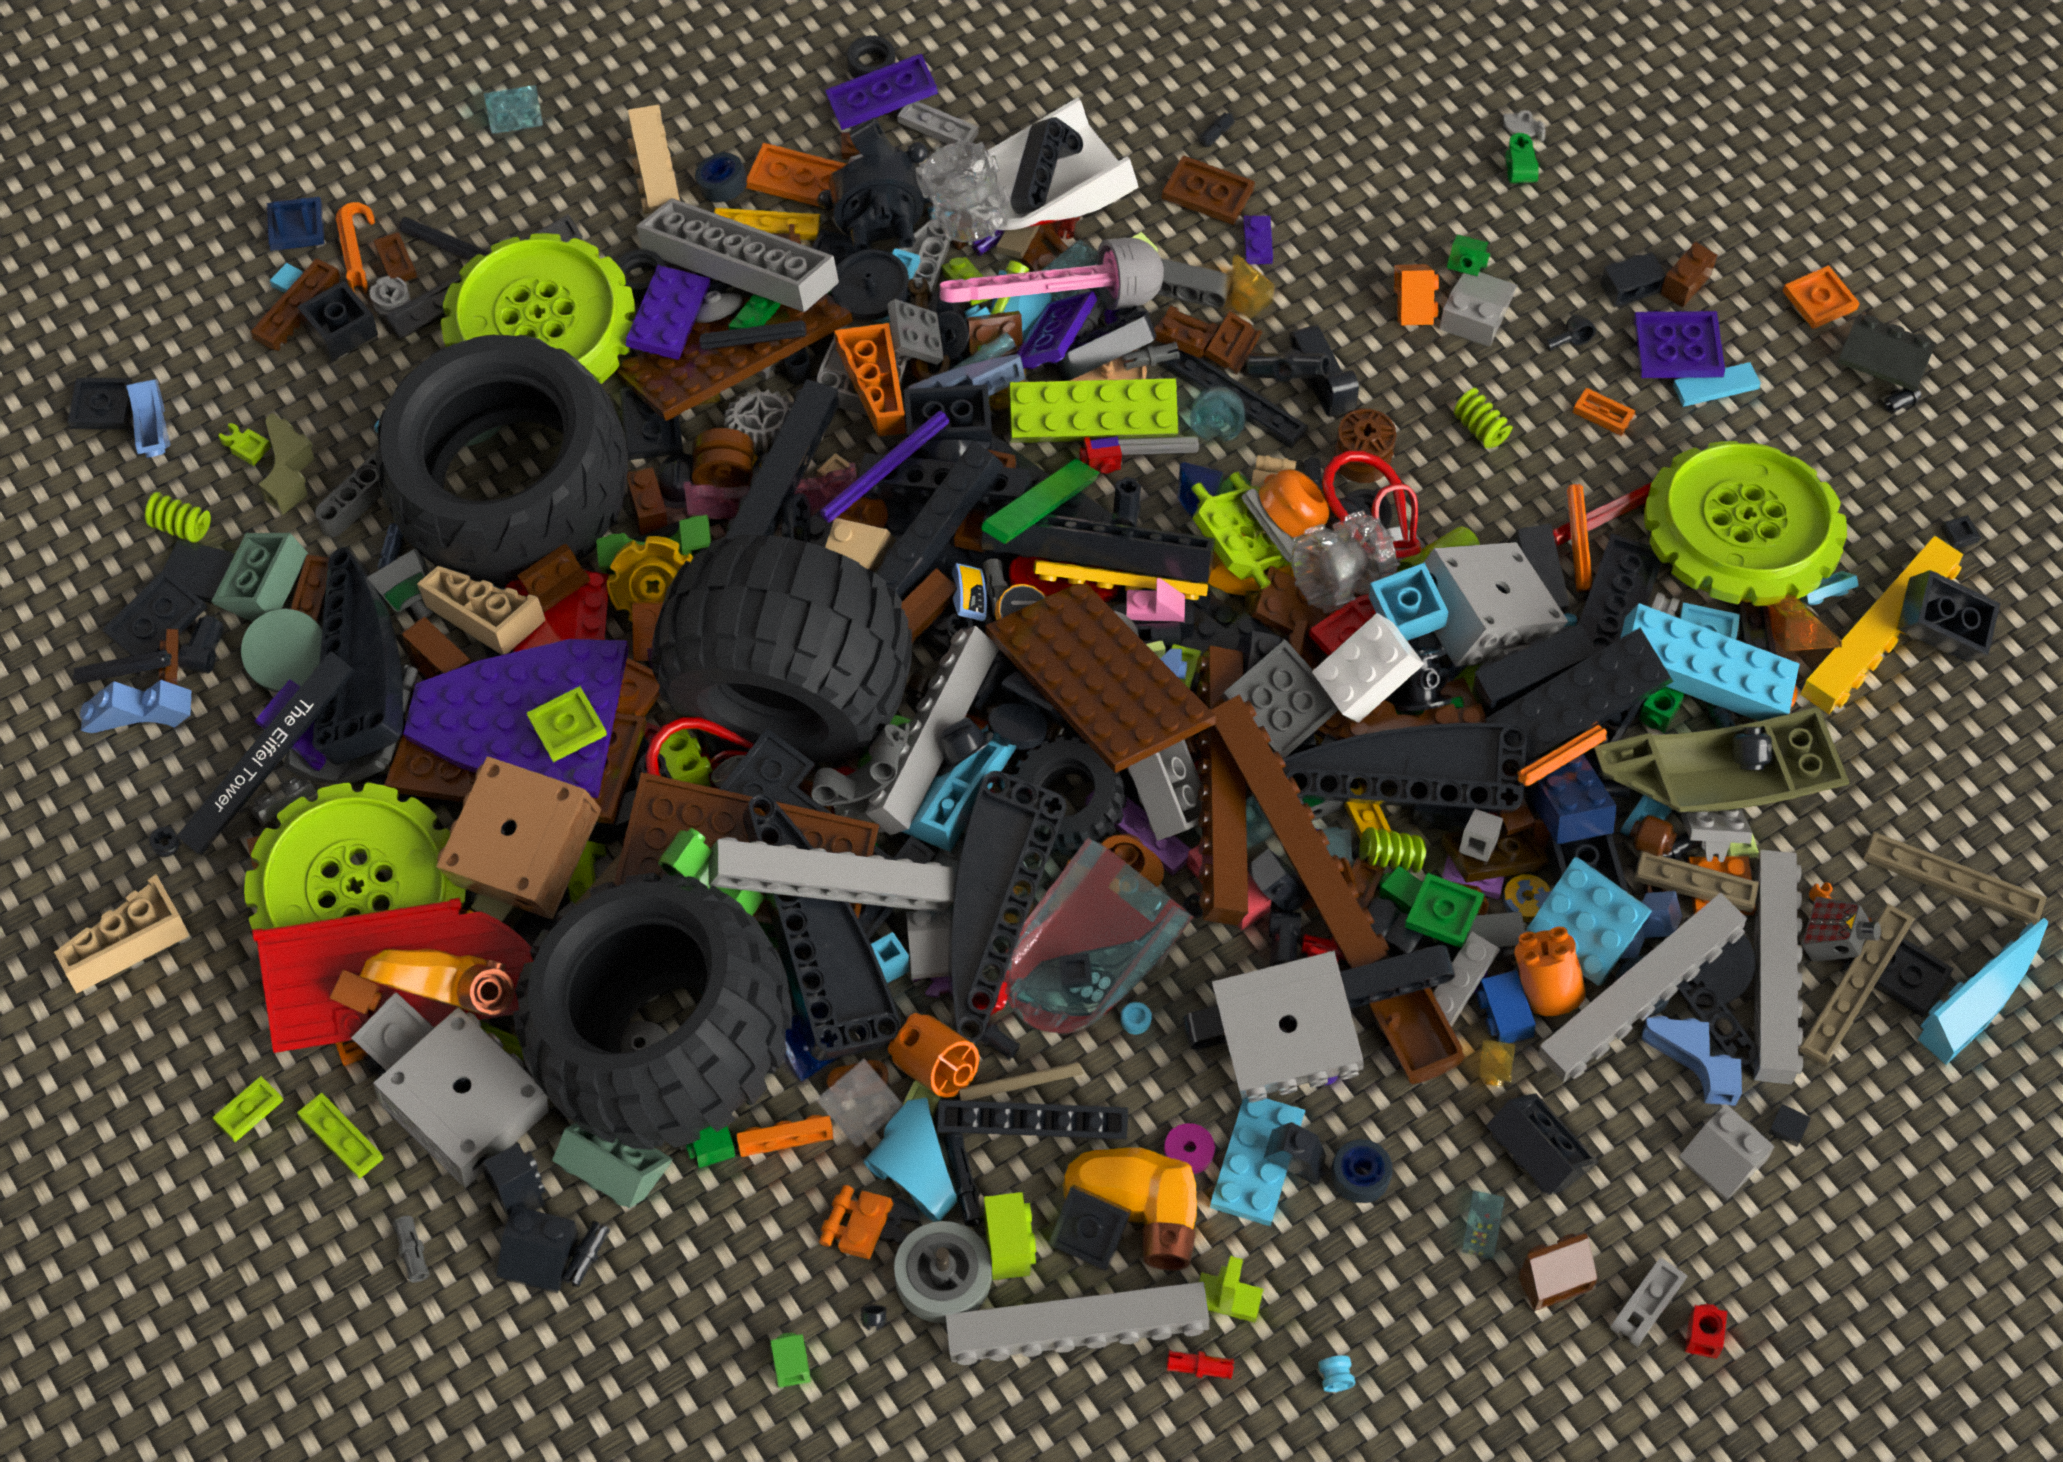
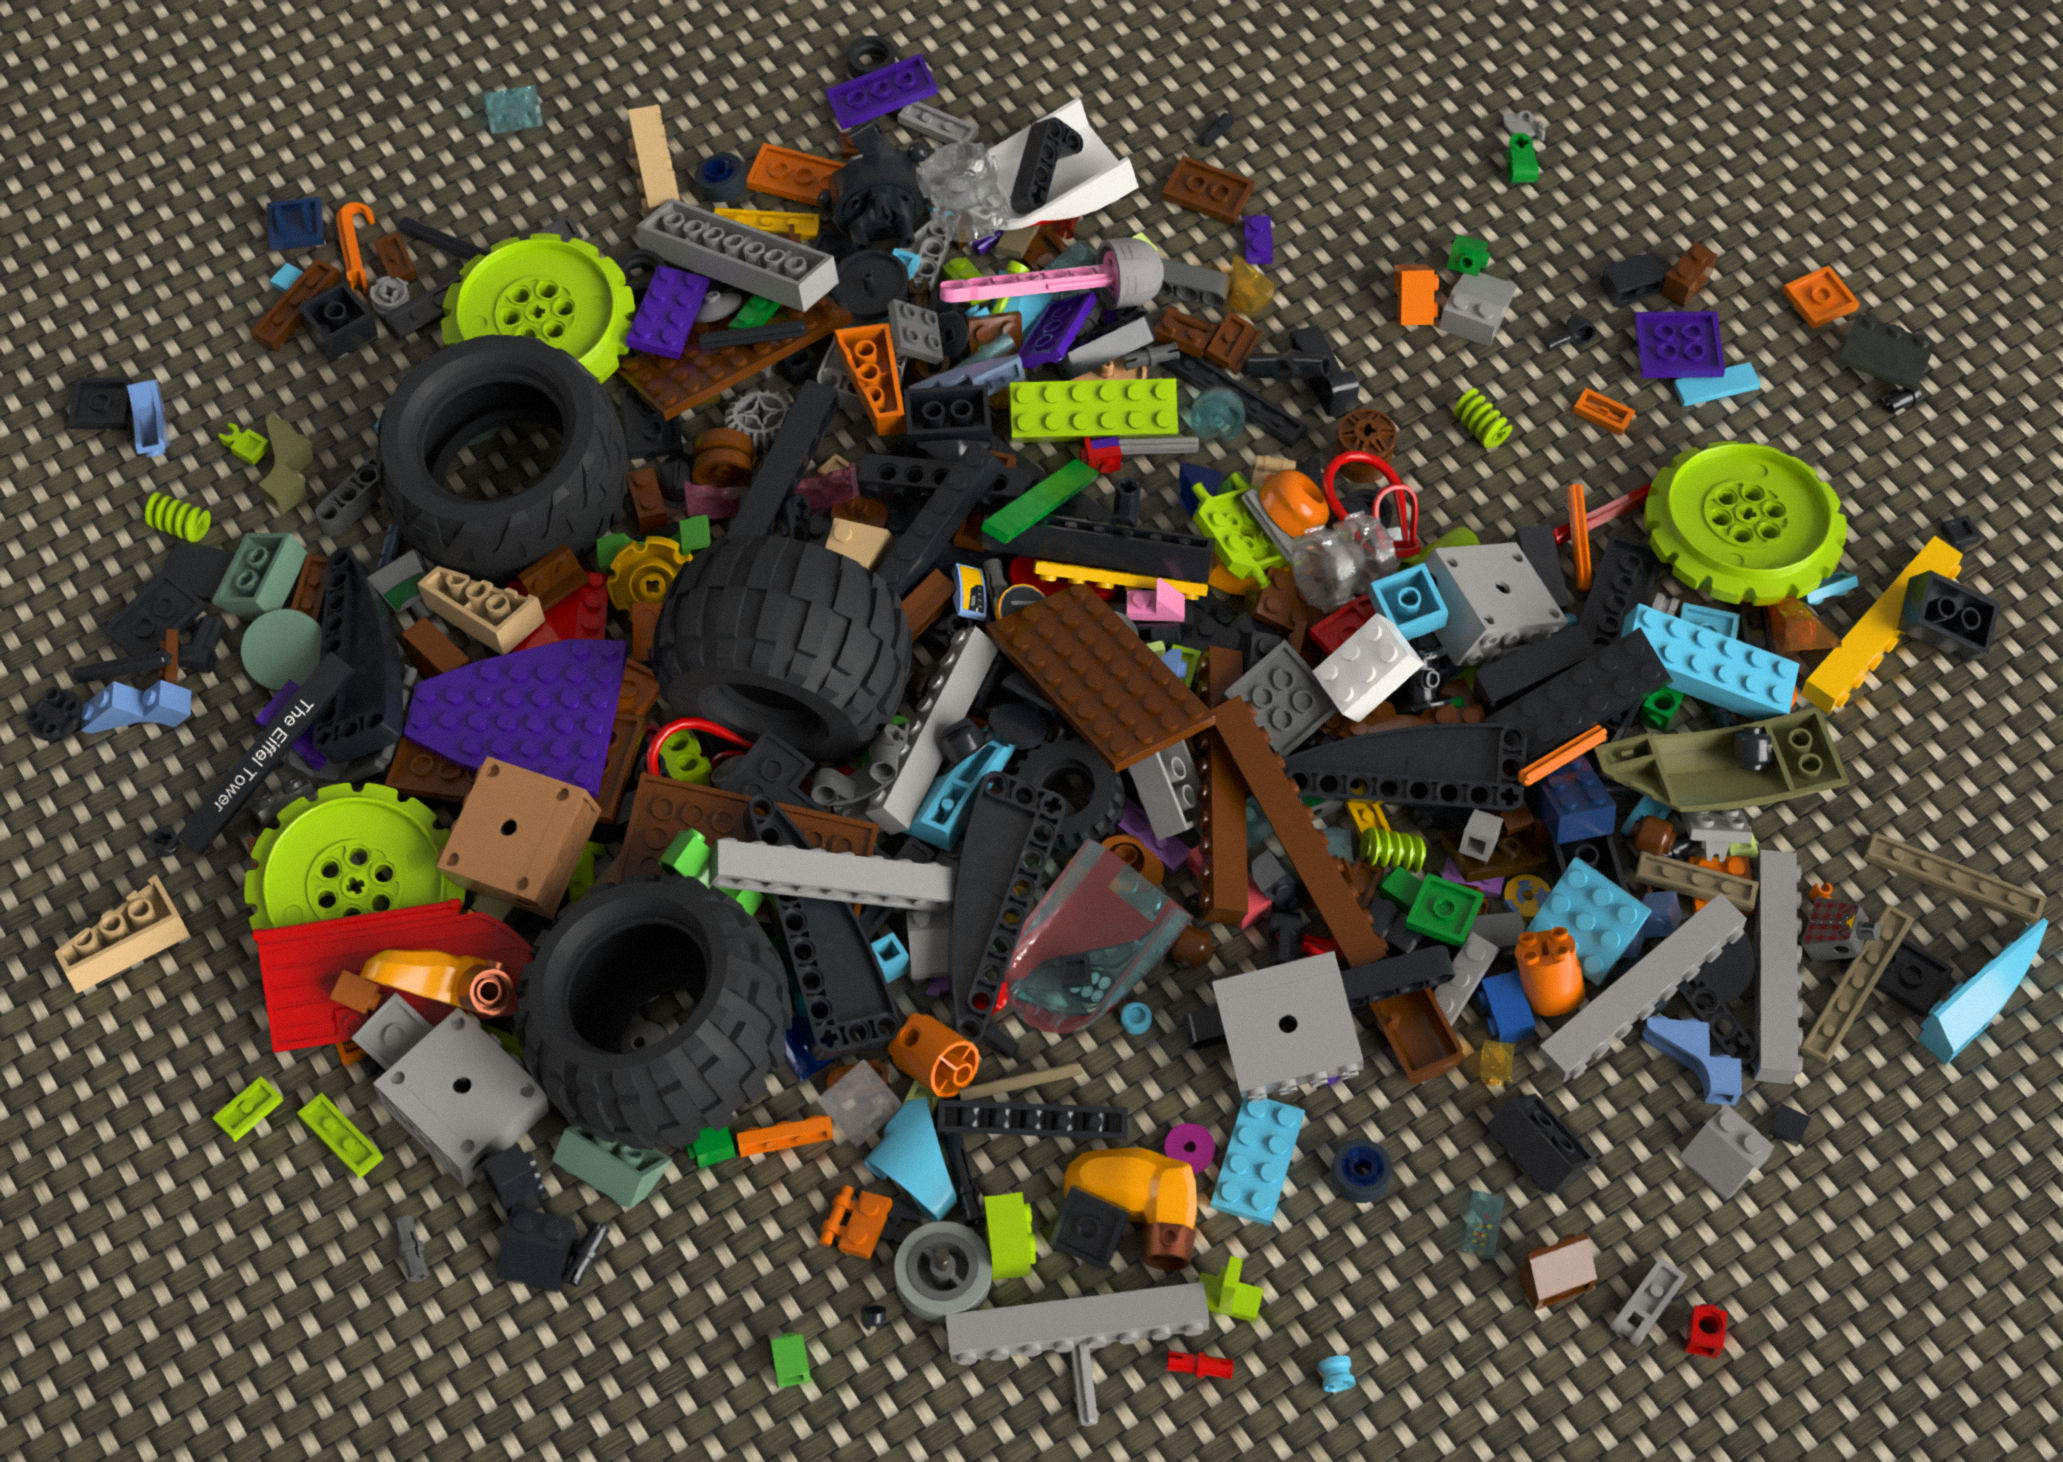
lime plate [526,686,607,762] -> none
dark purple axle [820,411,949,522] -> none
black slope [1264,1122,1327,1185] -> none
none -> black dish [25,687,82,741]
none -> light grey axle [1070,1344,1098,1426]
none -> reddish brown head [1169,925,1215,969]

